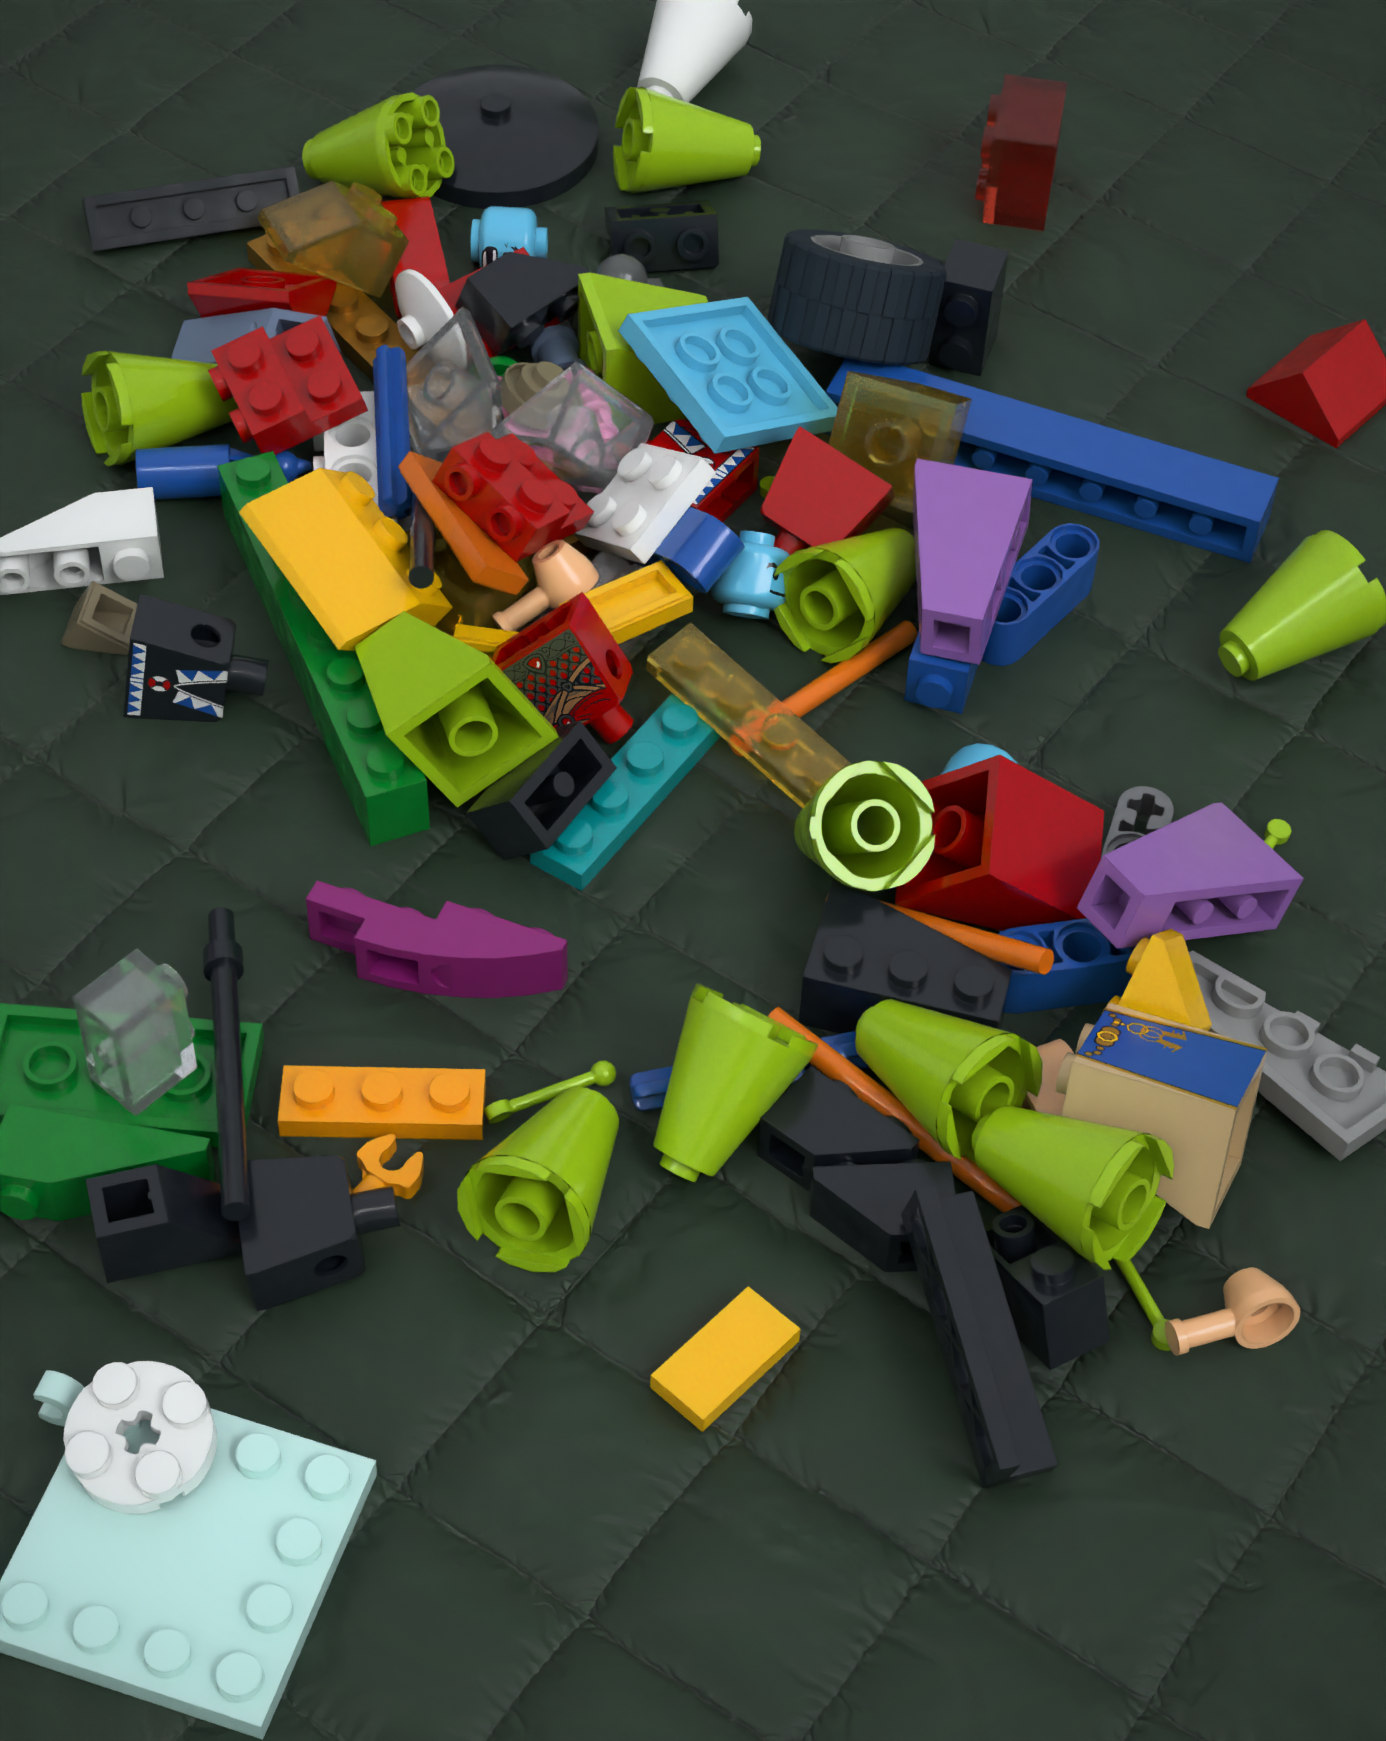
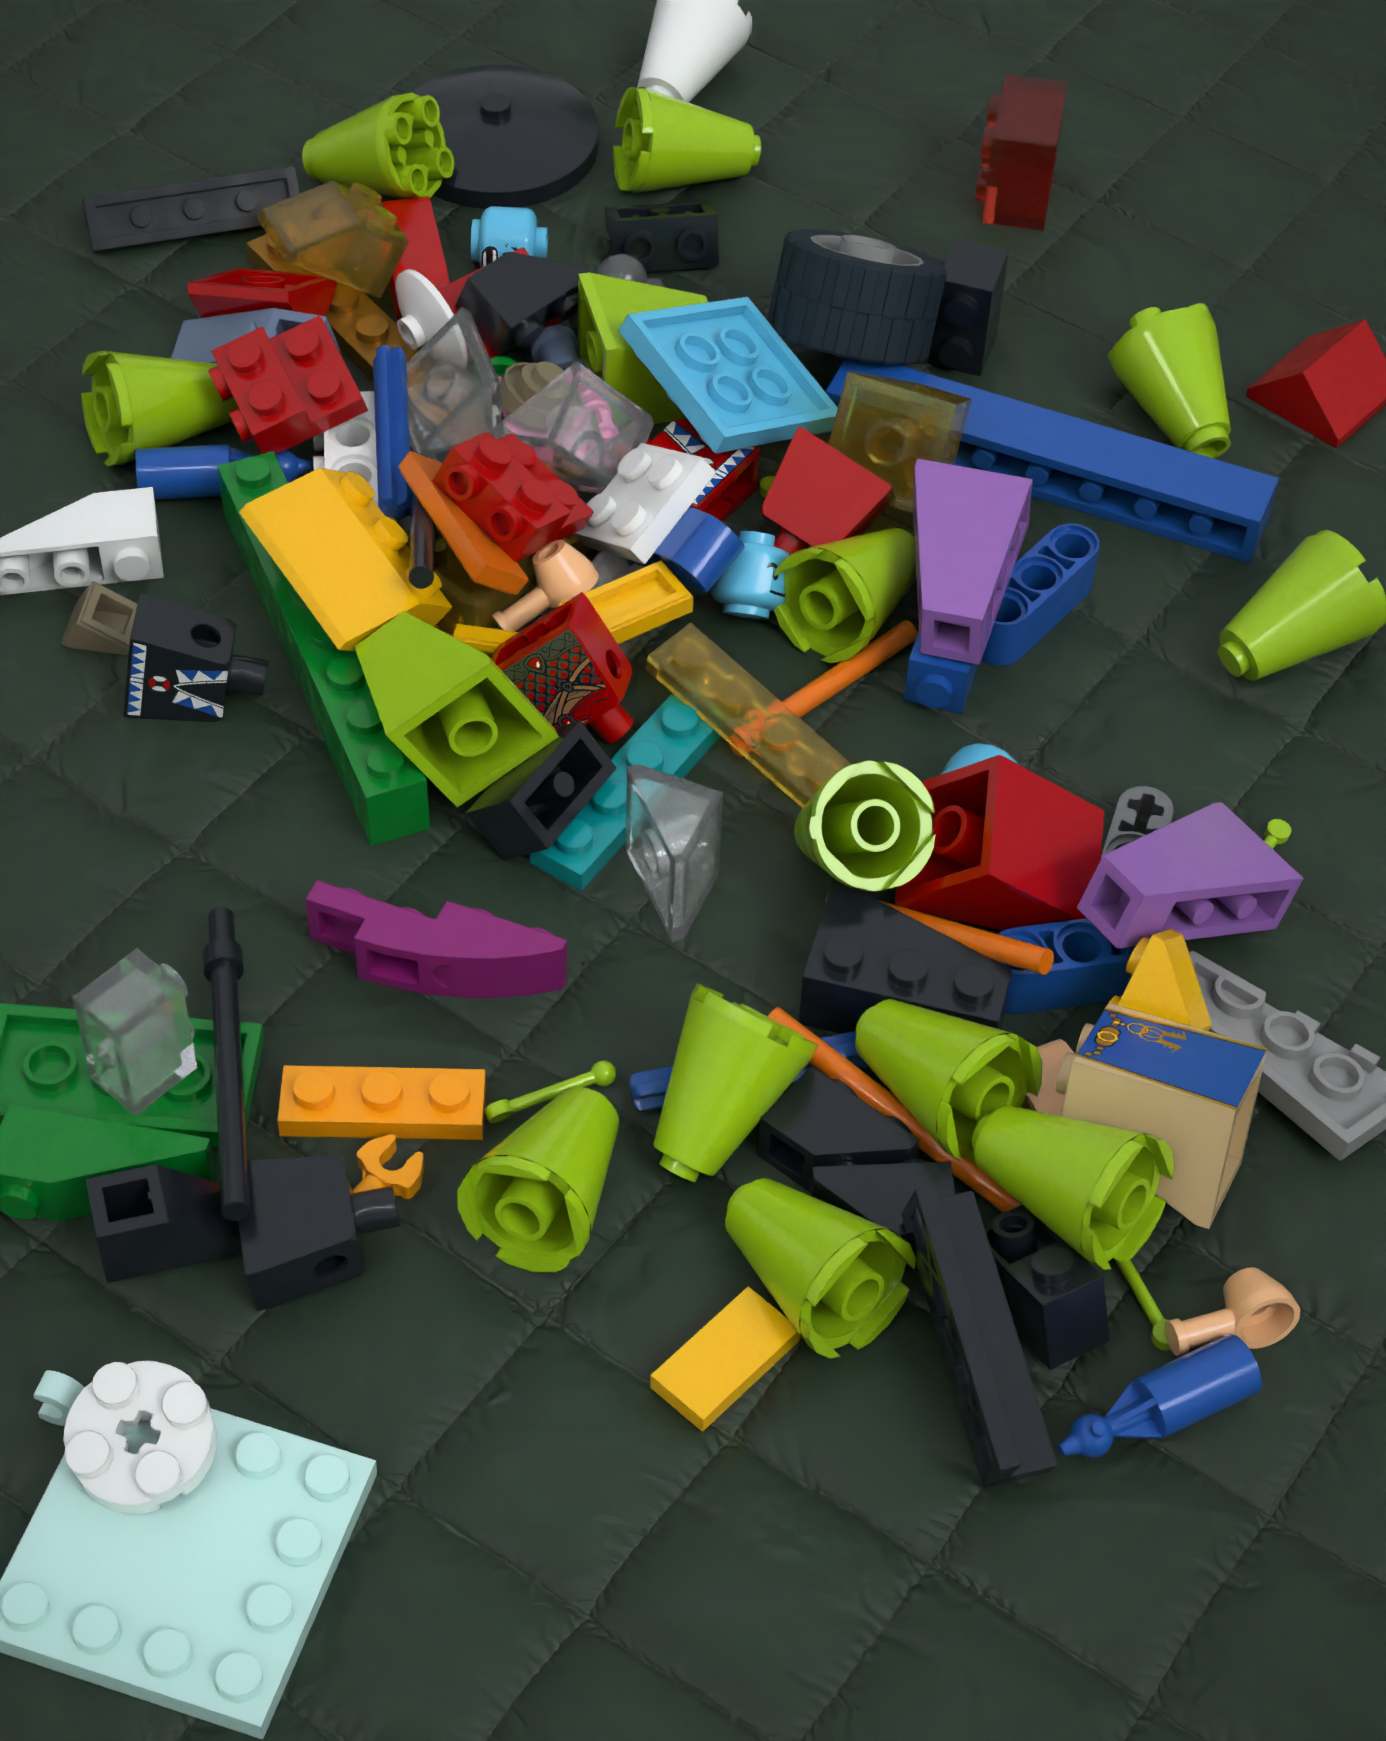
none -> clear slope [626,764,723,942]
none -> lime cone [725,1178,916,1359]
none -> blue wheel [1058,1334,1262,1458]
none -> lime cone [1107,303,1231,459]

